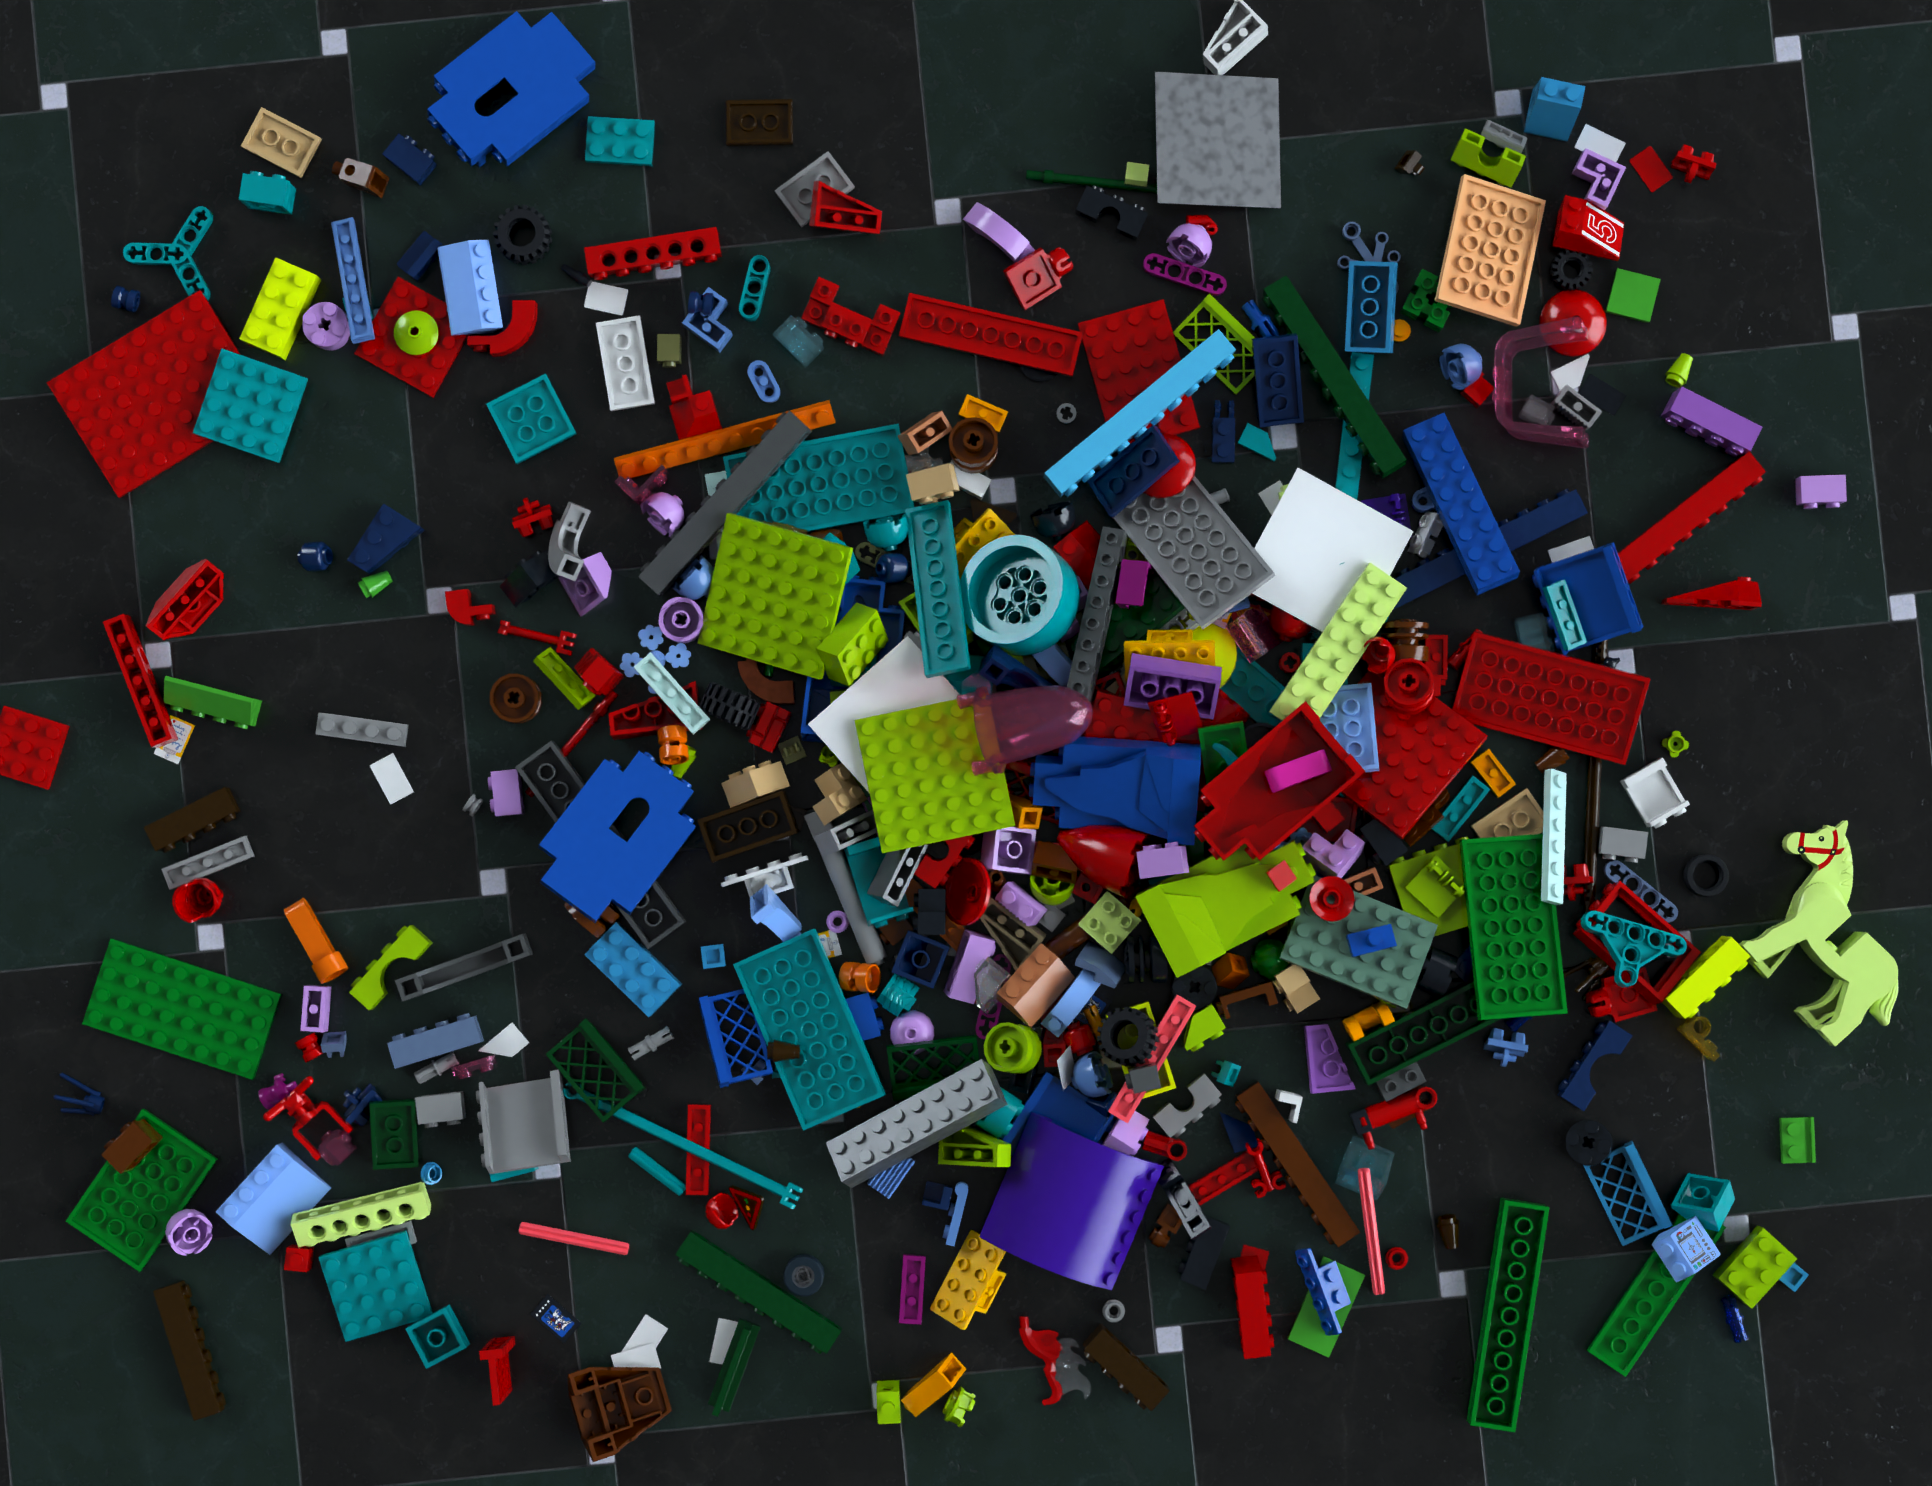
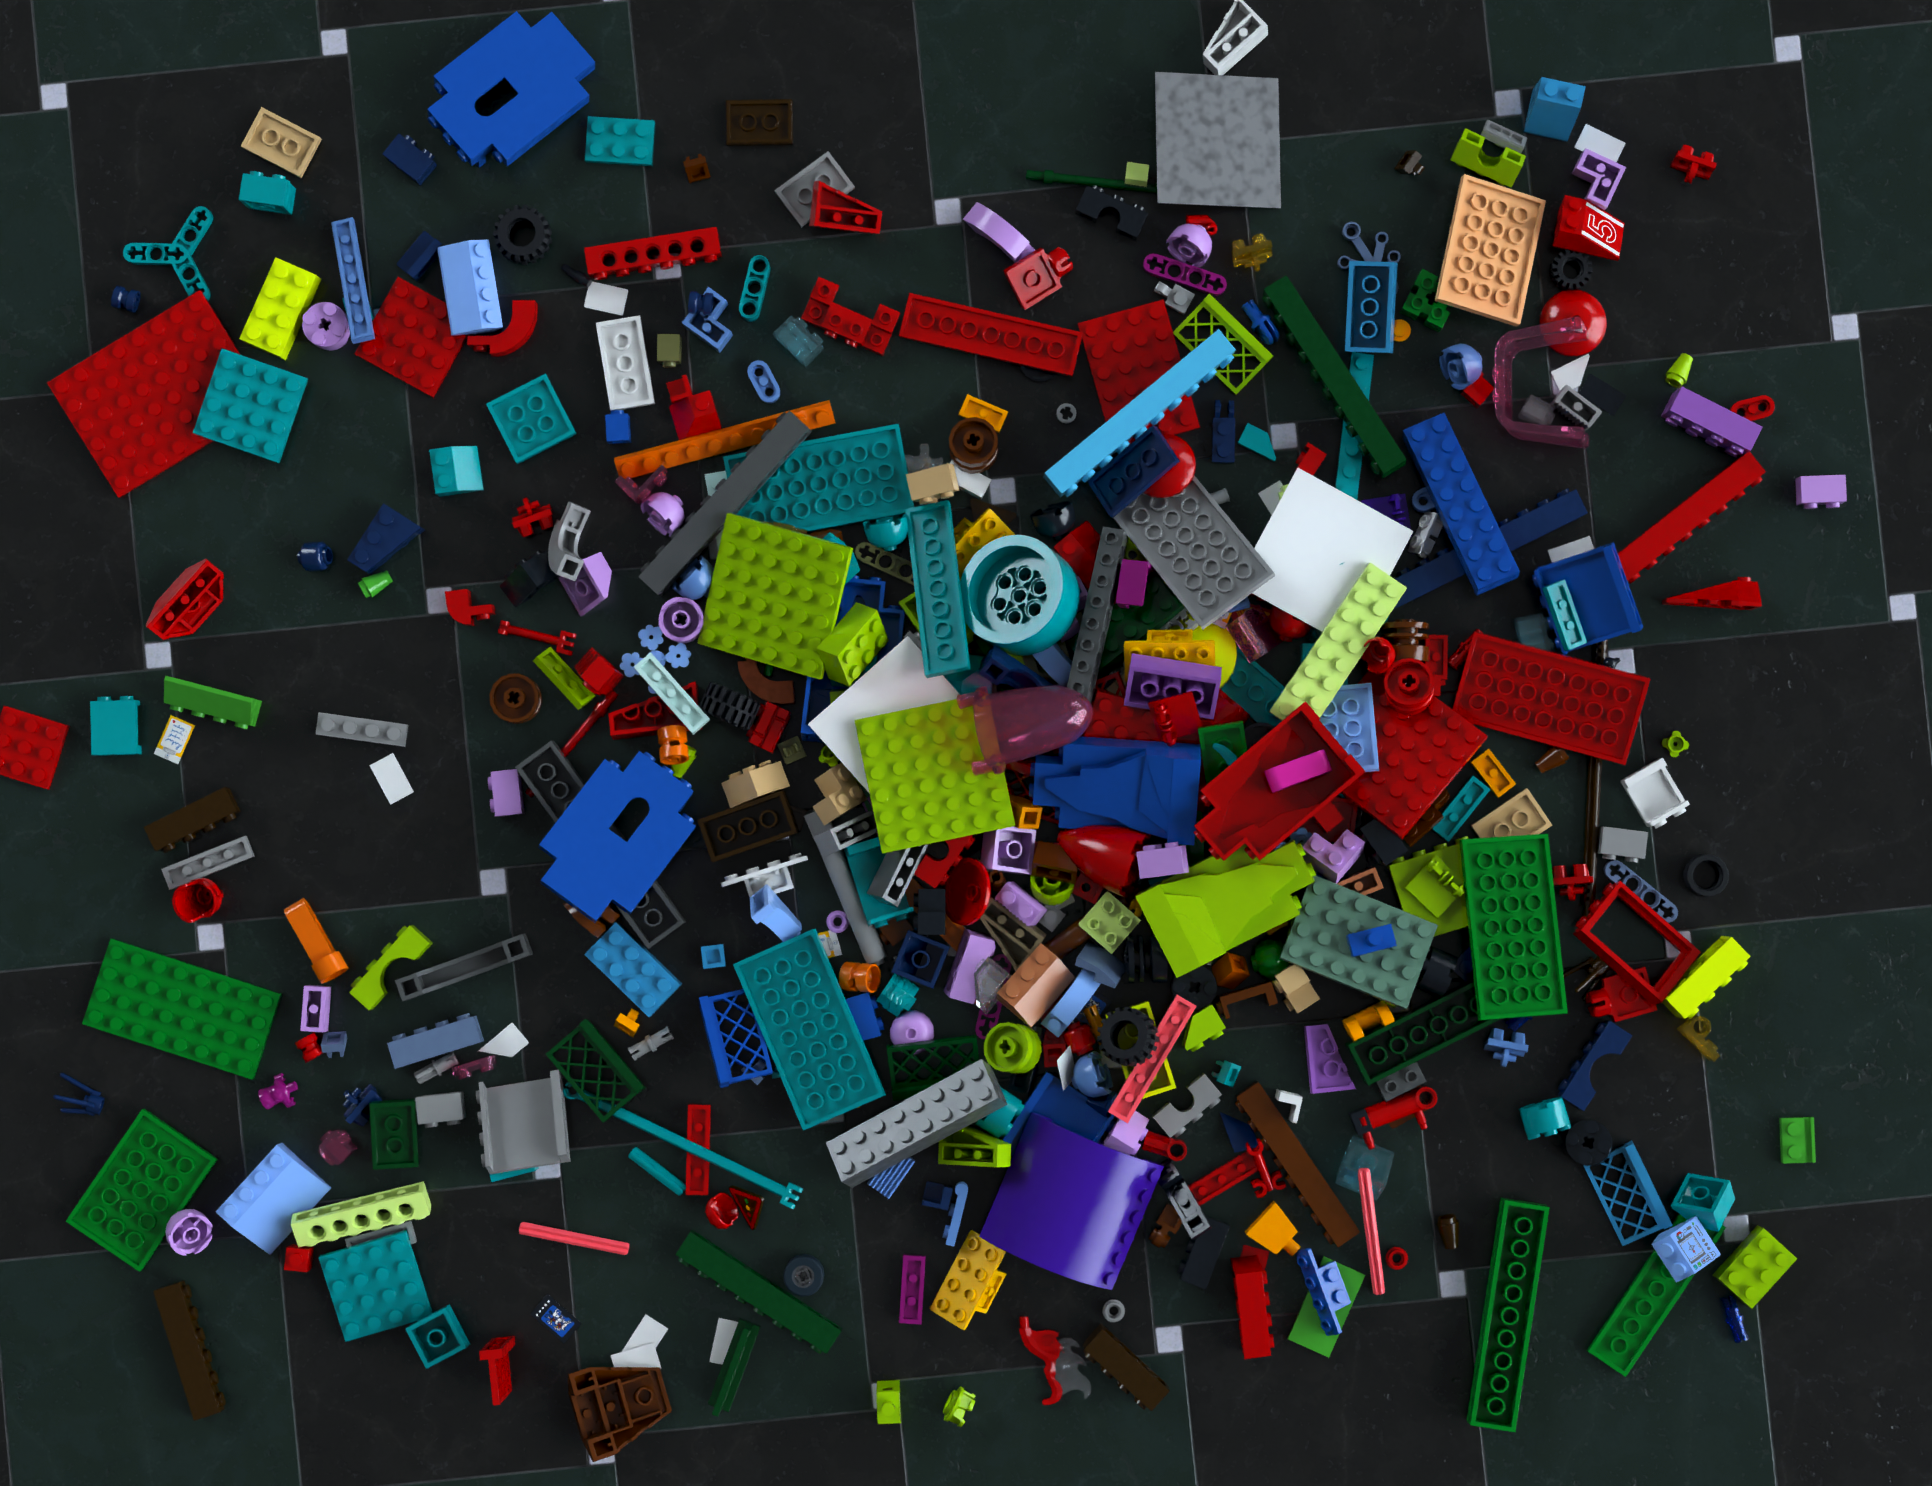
reddish brown brick [101,1119,163,1174] -> none
red brick [103,614,178,748] -> none
red piece [263,1076,353,1161] -> none
reddish brown torso [332,158,389,198] -> none
lime dish [394,311,439,355] -> none
dark azure plate [421,1162,442,1185] -> none
light grey bush [463,794,483,816] -> none
dark brown cone [767,1040,800,1062] -> none
dark blue head [875,553,910,583] -> none
nougat brick [898,411,952,455] -> none
light orange slope [901,1352,966,1417] -> none
dark grey brick [1124,1063,1161,1094] -> none
dark blue plate [1252,333,1304,428] -> none
slope [1265,860,1297,892] -> none
red bush [1279,652,1300,673] -> none
red dish [1309,876,1355,922] -> none
light aqua plate [1541,768,1567,905] -> none
teal beam [1581,911,1687,988] -> none
bright green tile [1605,268,1661,323] -> none
red sticker [1629,146,1673,192] -> none
yellowish green animal [1739,820,1898,1047] -> none
dark azure plate [1779,1263,1809,1292] -> none
none -> teal panel [90,696,142,756]
none -> teal slope [429,446,484,497]
none -> blue brick [605,410,631,444]
none -> light orange tile [614,1009,639,1037]
none -> reddish brown tile [683,154,711,183]
none -> light grey plate [1154,281,1195,315]
none -> clear yellow hips [1232,233,1273,272]
none -> light orange torso [1244,1201,1301,1256]
none -> red brick [1294,442,1327,476]
none -> teal brick [1519,1097,1571,1140]
none -> red plate [1729,395,1775,421]

